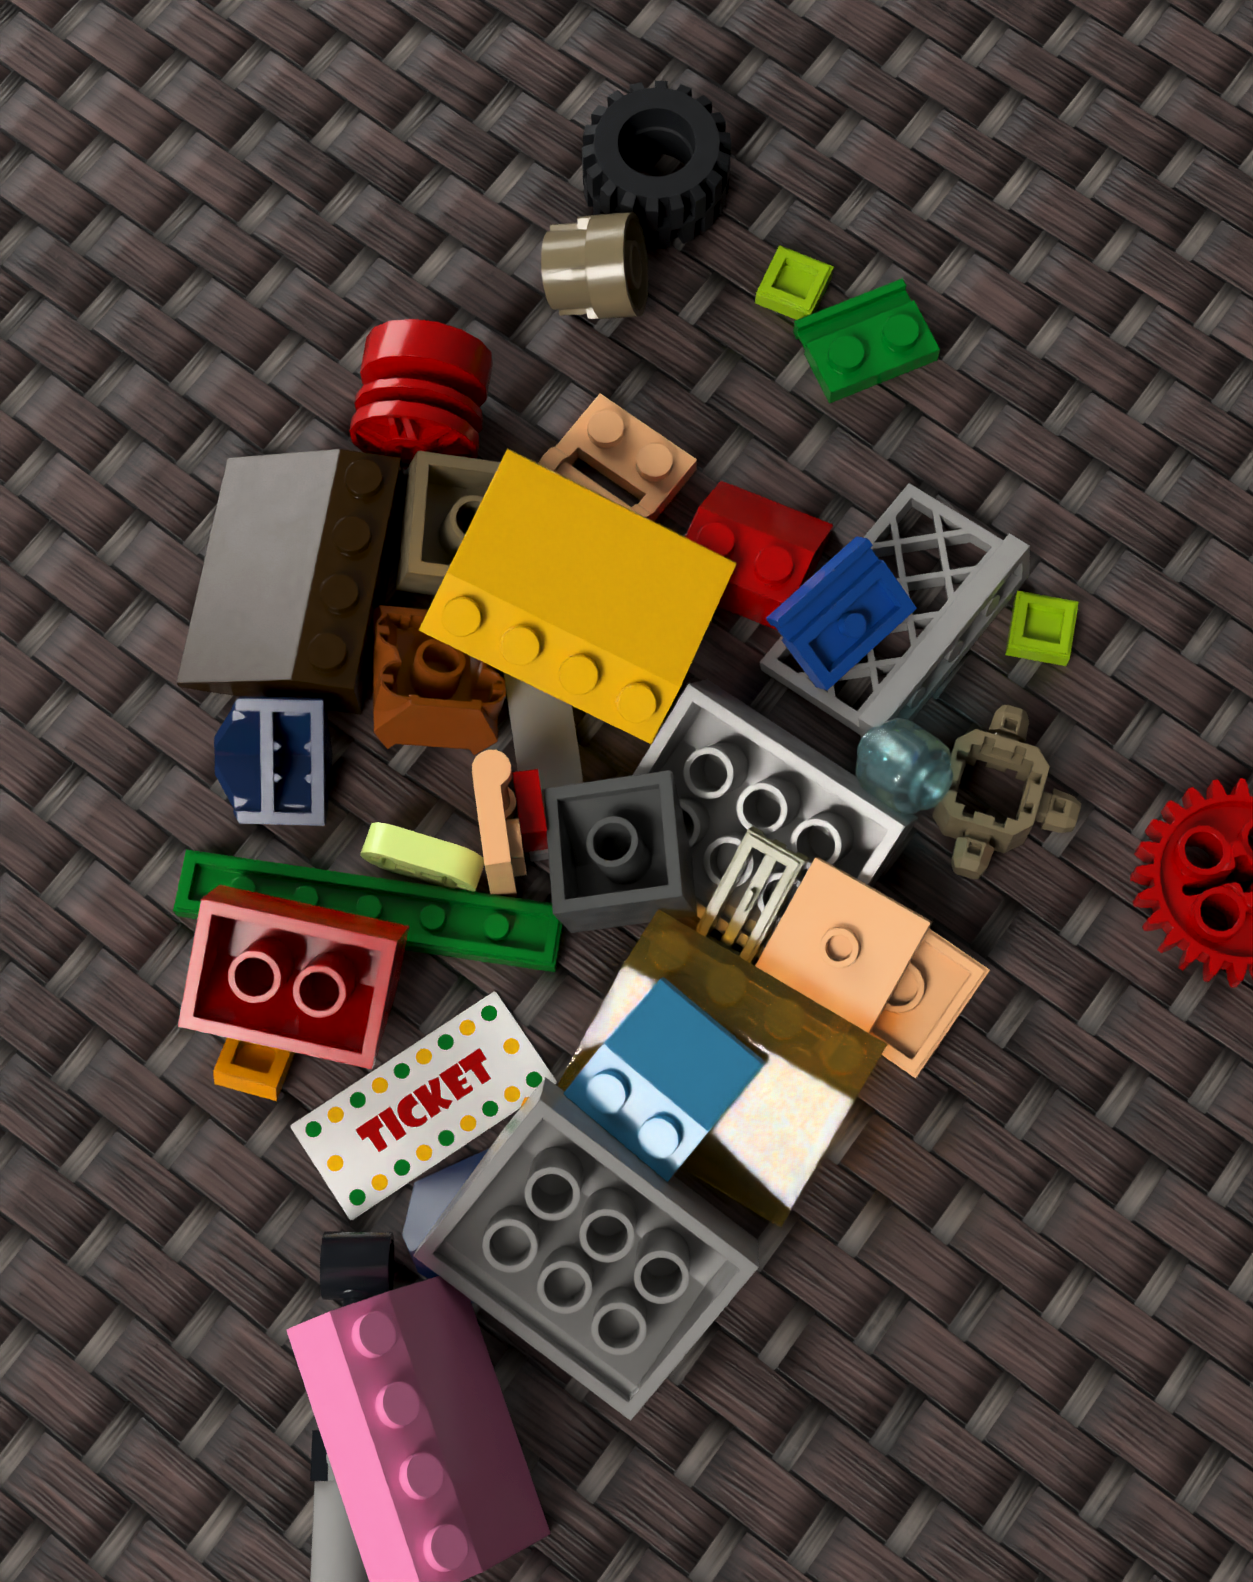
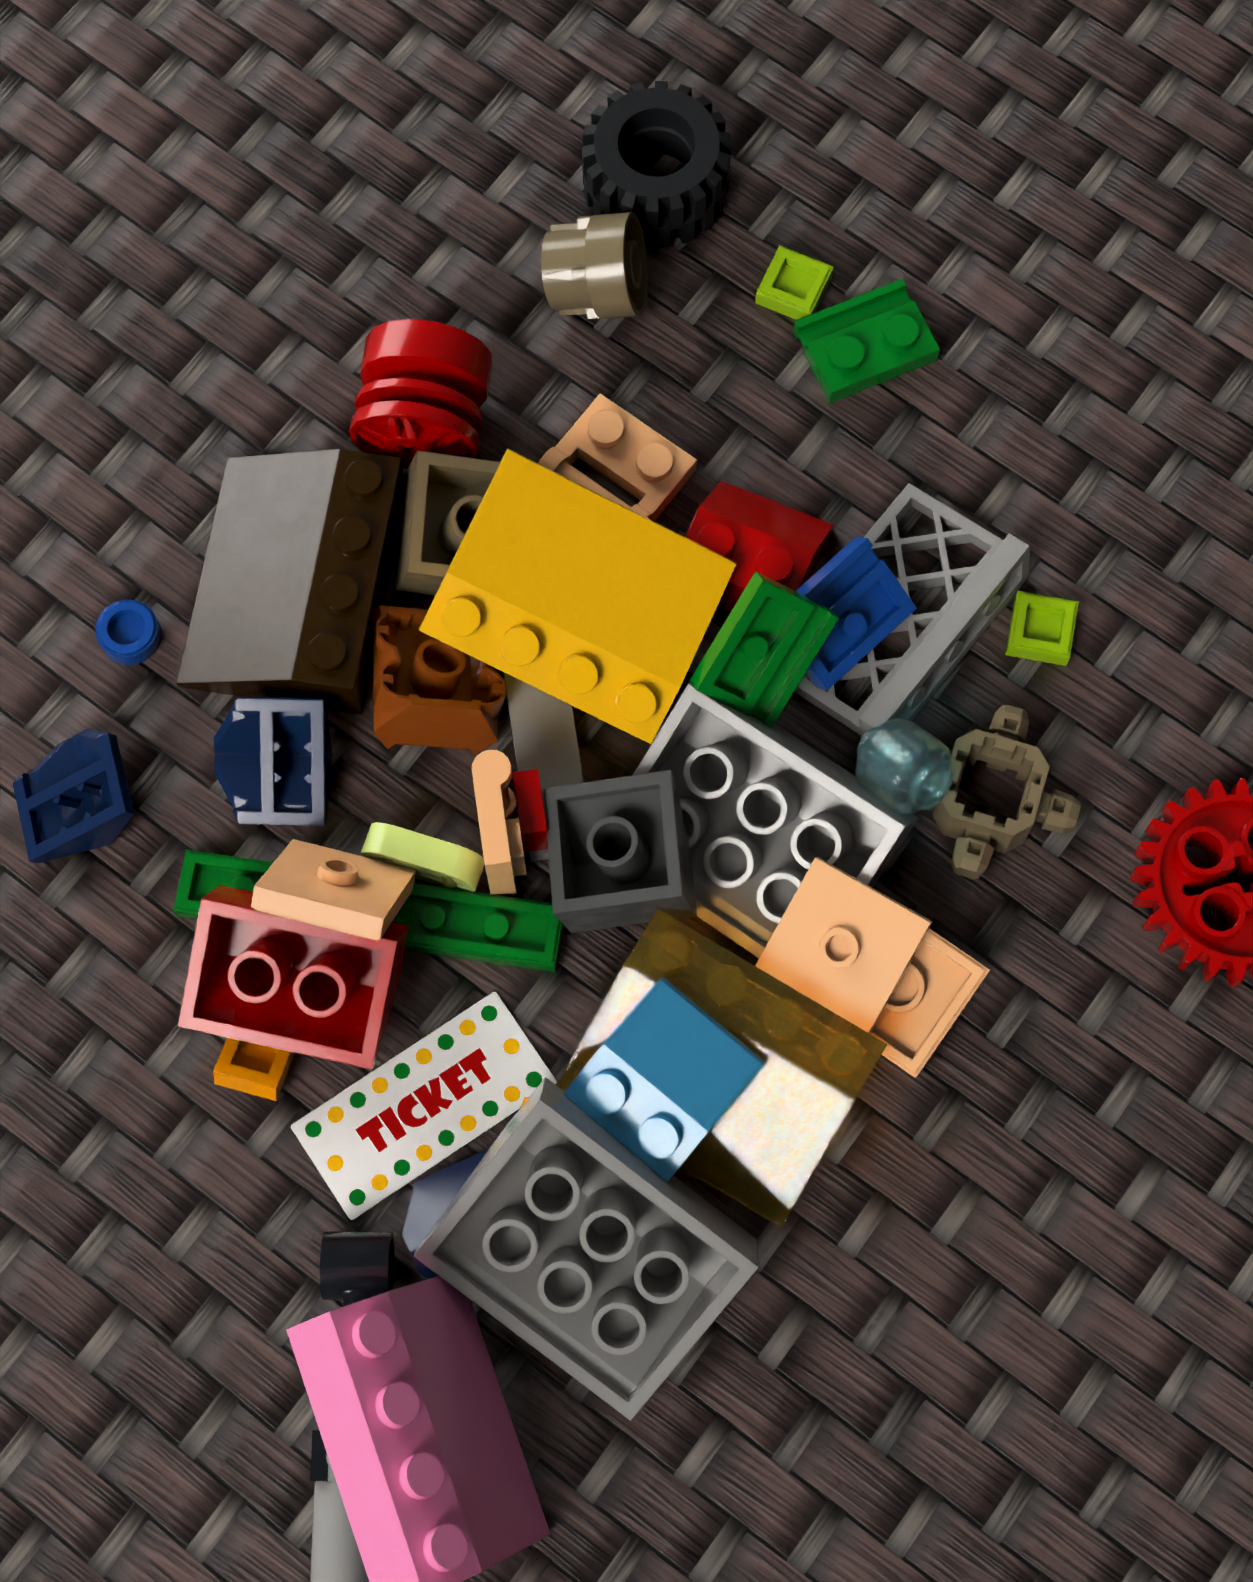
tile [690,826,809,973] -> none
none -> dark blue slope [13,729,134,863]
none -> blue tile [95,599,162,665]
none -> light nougat plate [251,839,416,941]
none -> green plate [689,571,839,727]

